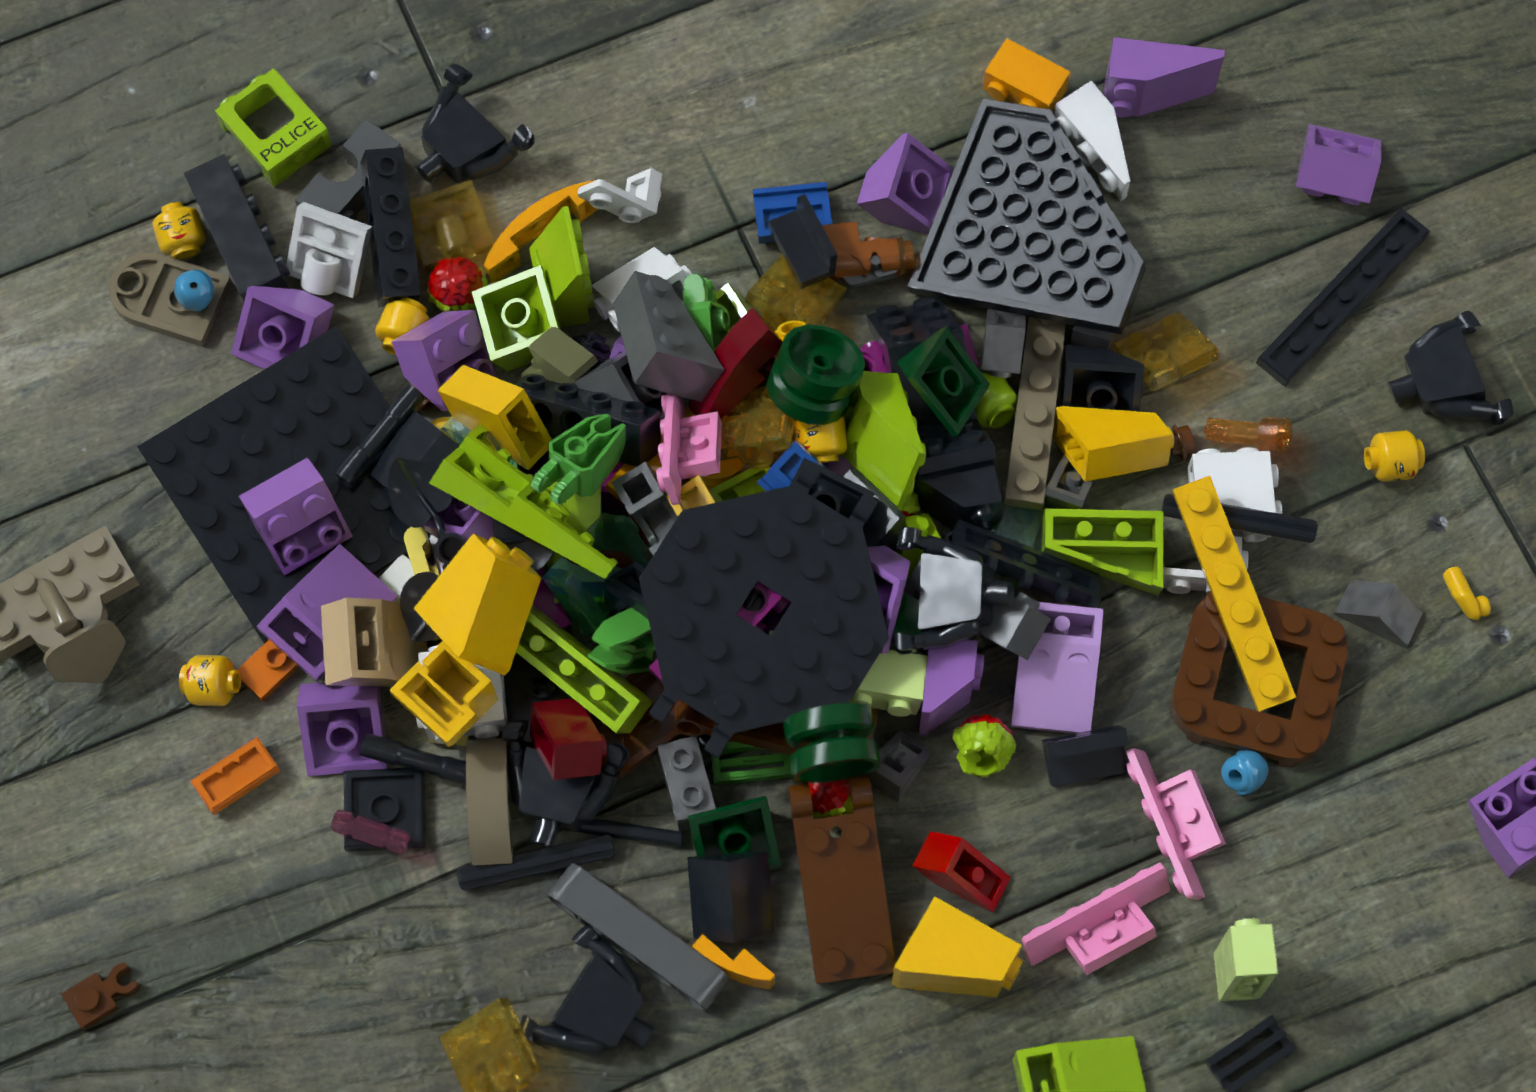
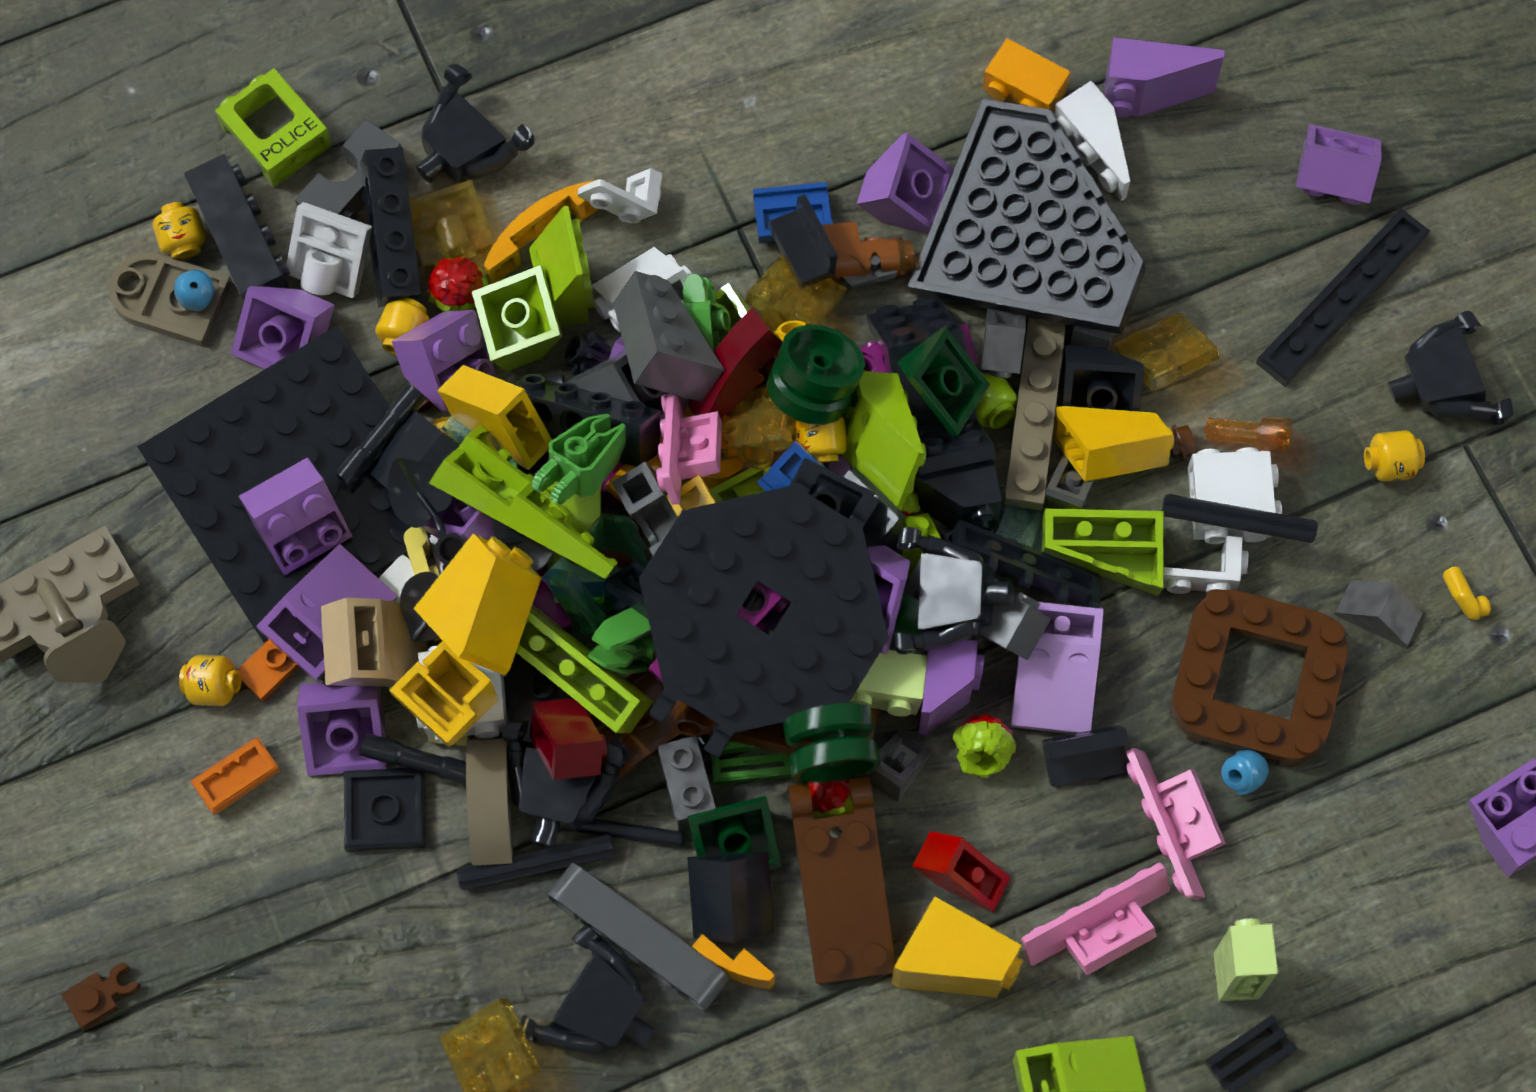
clear pink axle [331,810,410,854] -> none
olive slope [521,327,598,384] -> none
yellow plate [1172,475,1296,711] -> none

